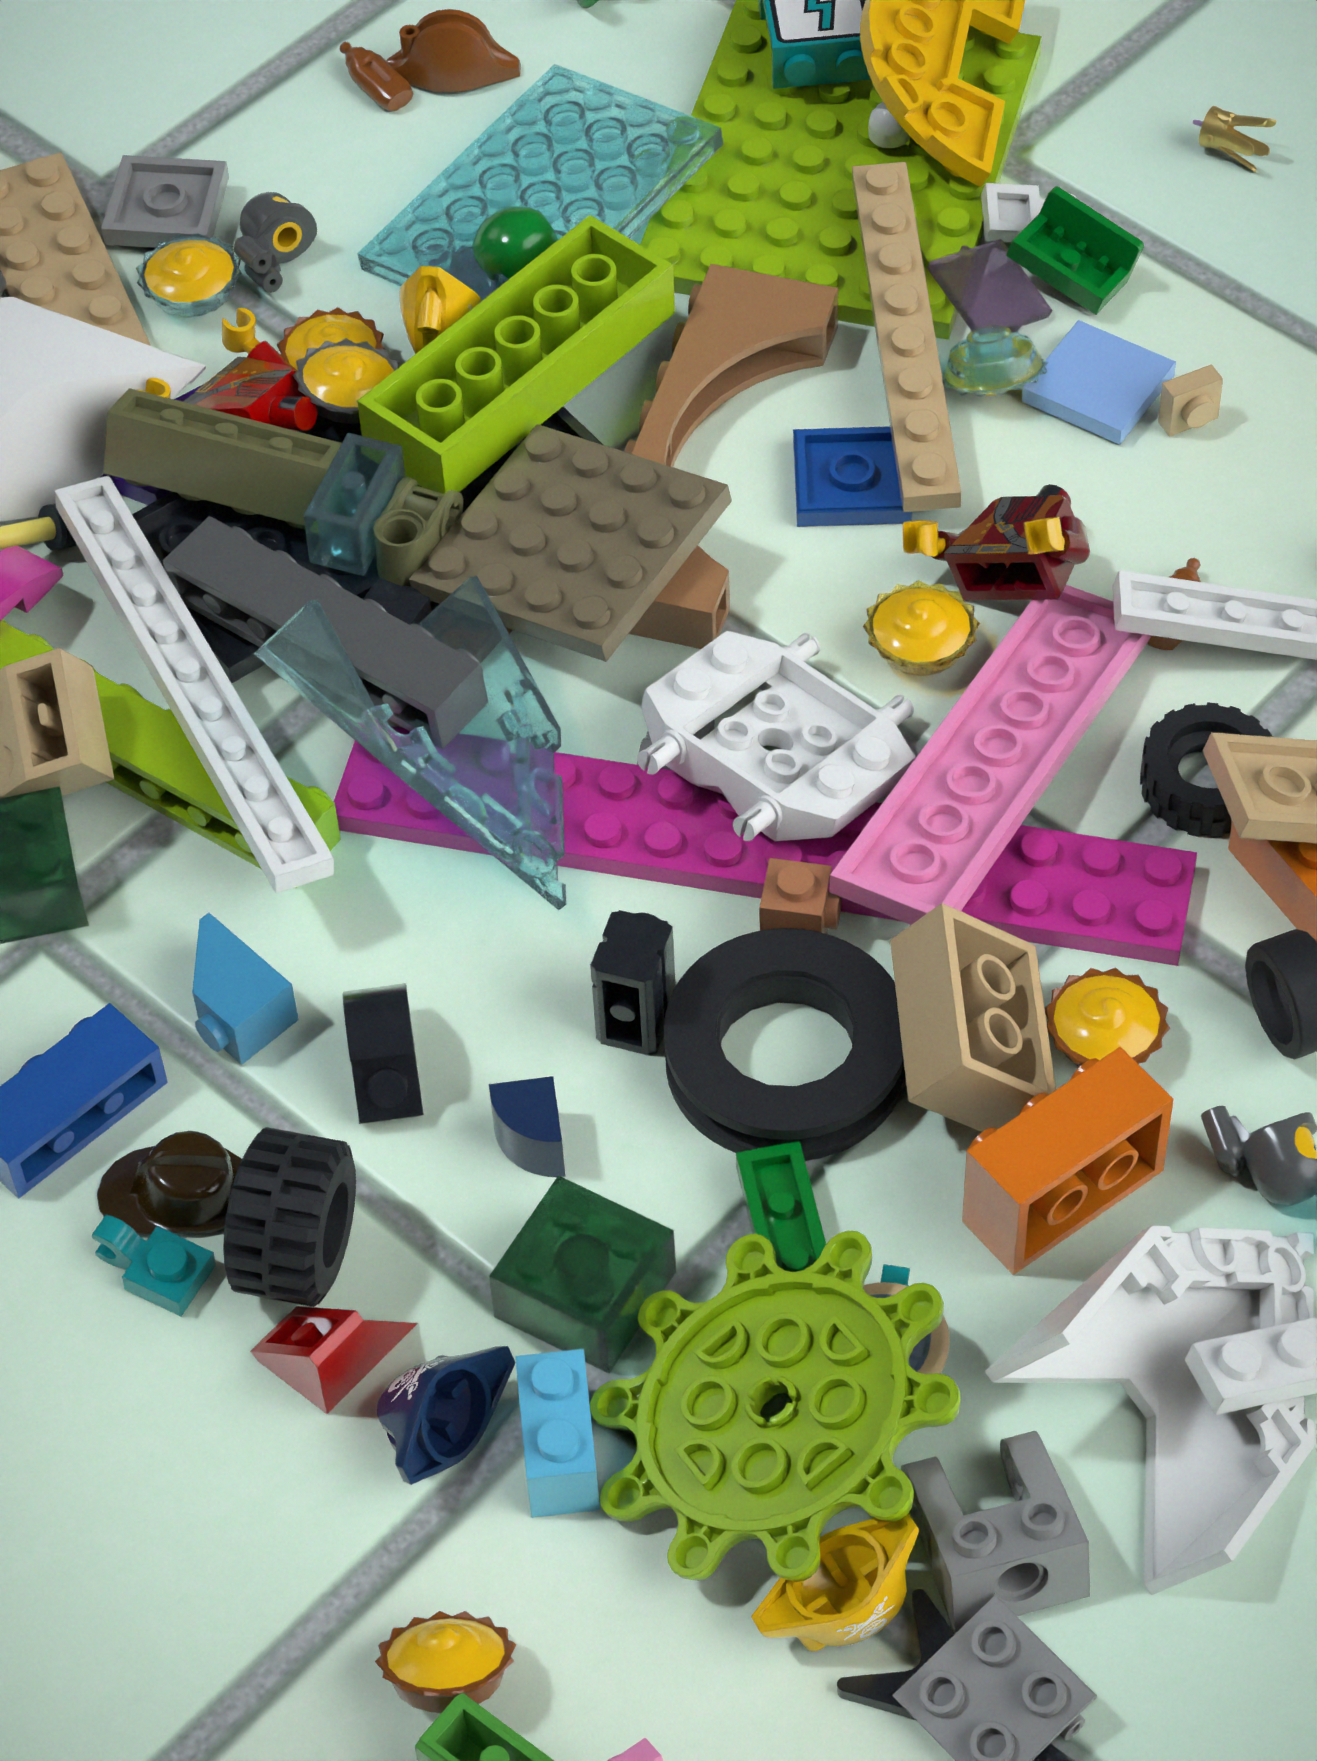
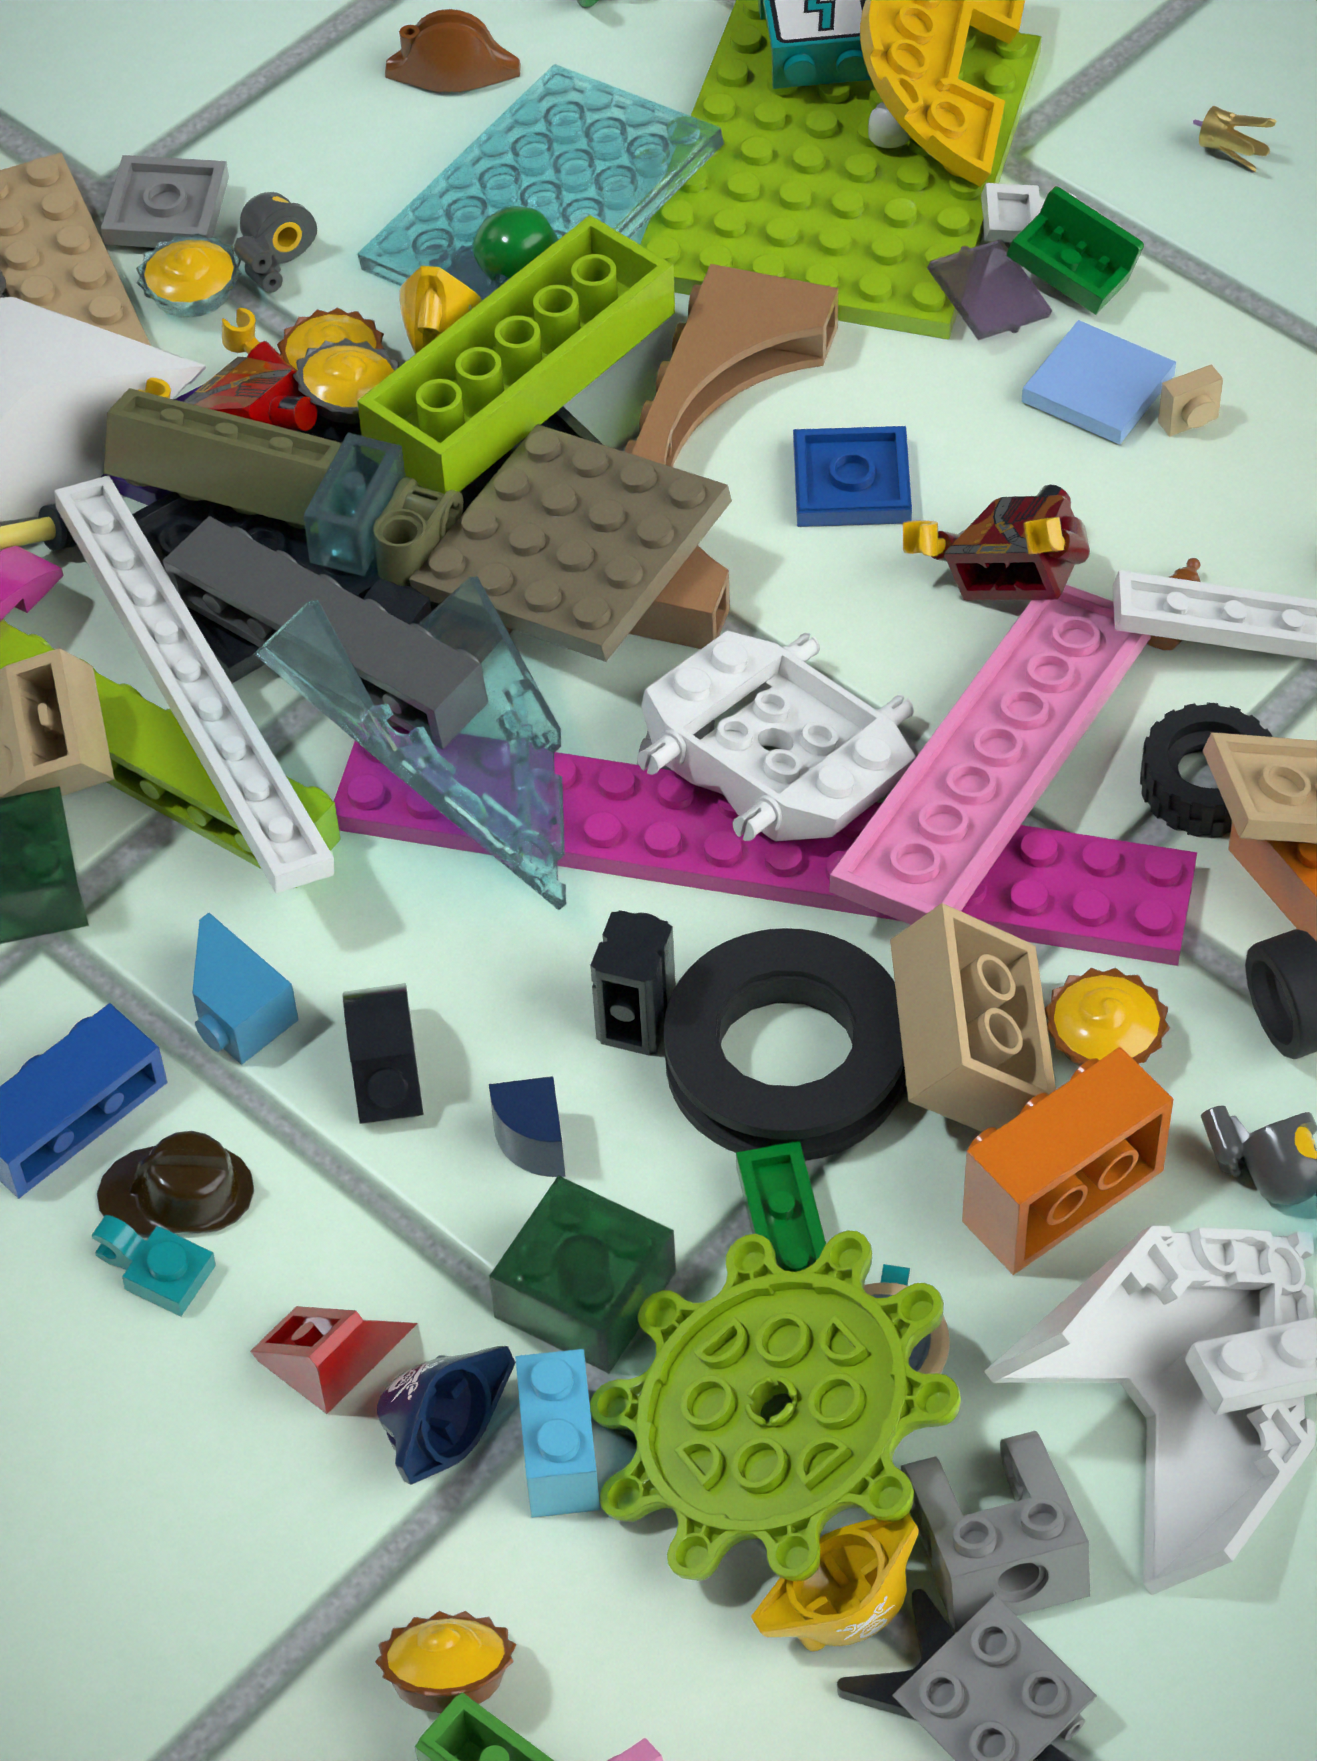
black tyre [223,1127,356,1307] -> none
dark orange piece [340,42,414,111] -> none
nougat brick [759,858,842,934] -> none
tan plate [852,162,961,512] -> none
yellow piece [863,580,980,676] -> none
clear light blue piece [941,325,1049,397] -> none

